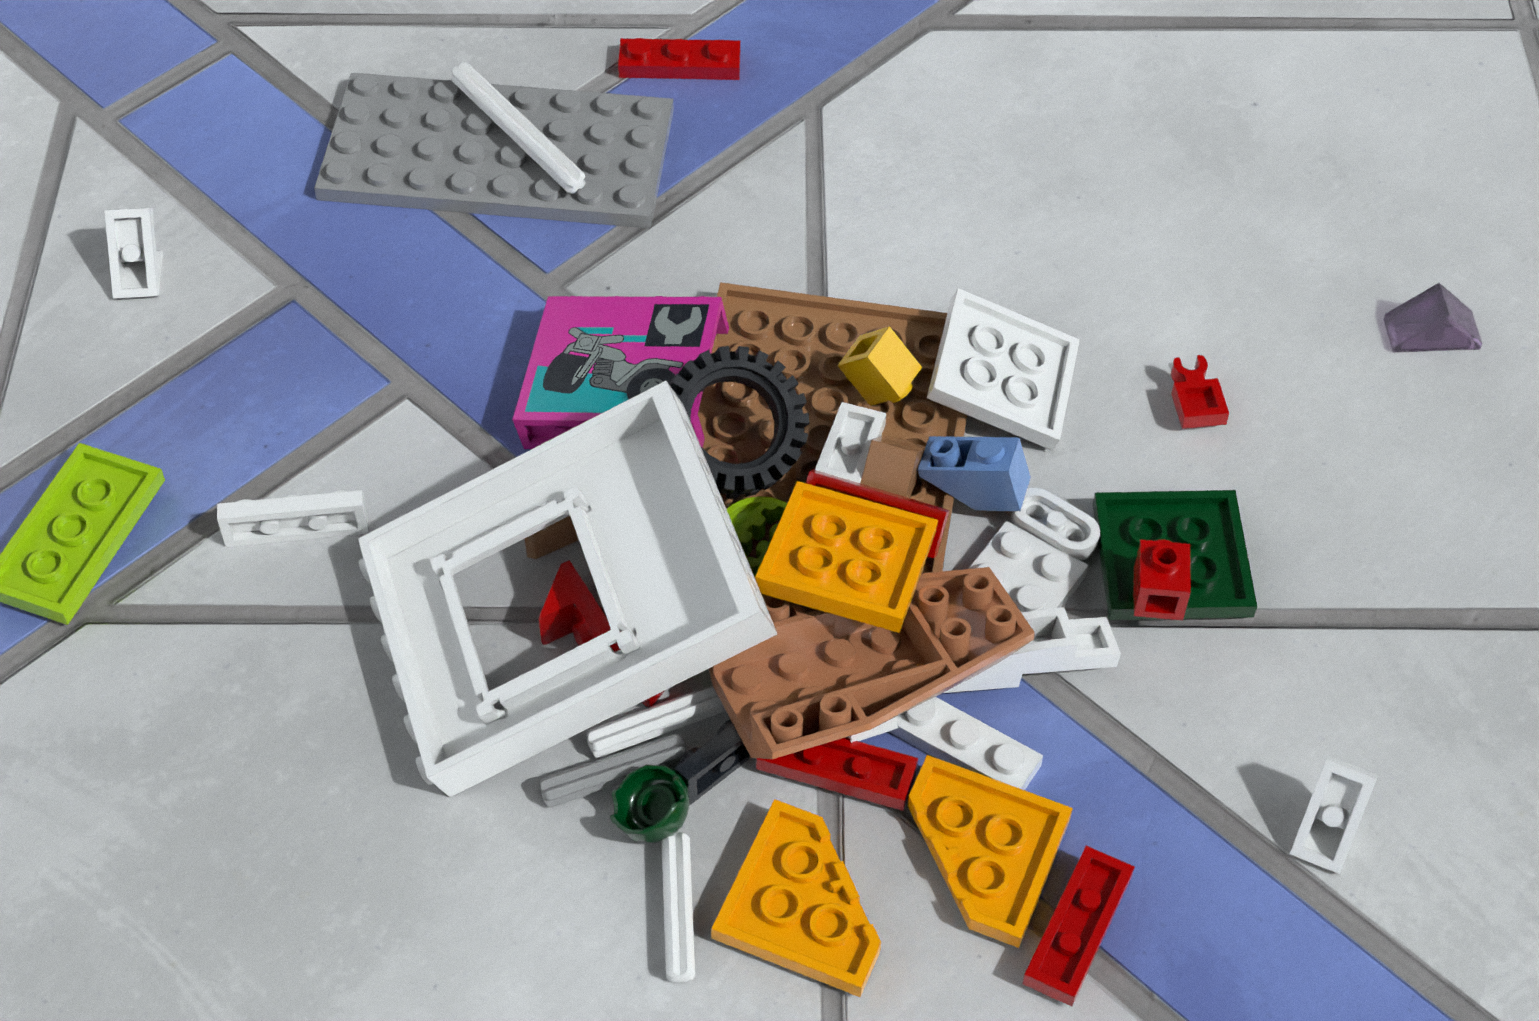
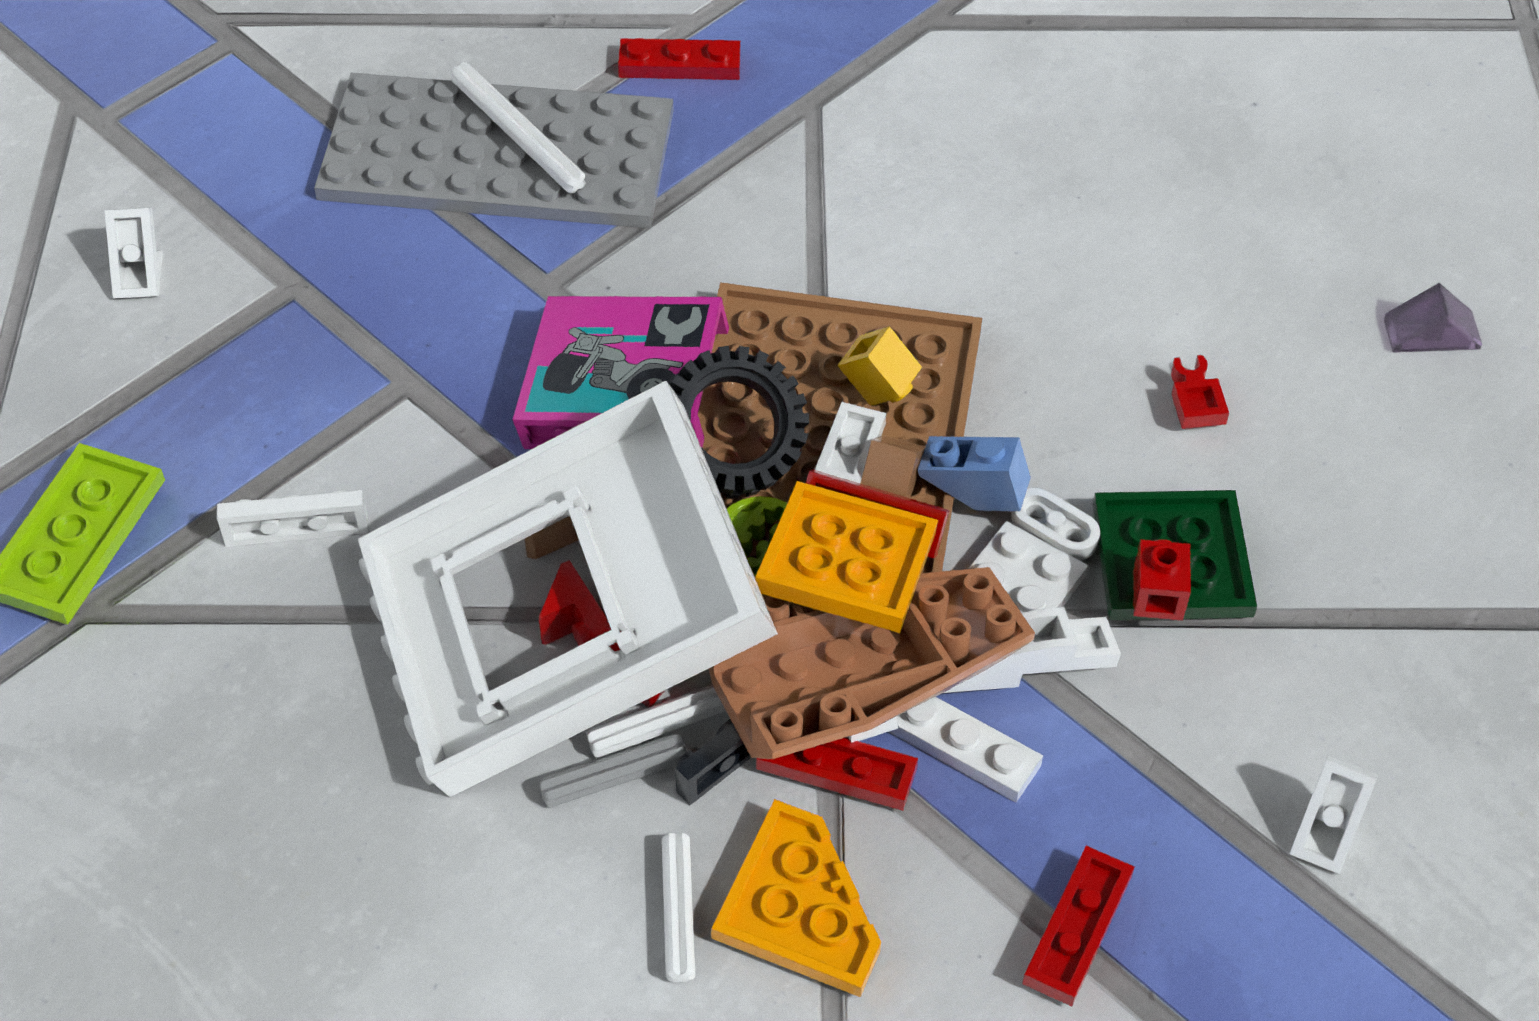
dark green hair [610,764,689,843] -> none
light orange plate [908,755,1073,948] -> none
white plate [927,288,1080,450] -> none

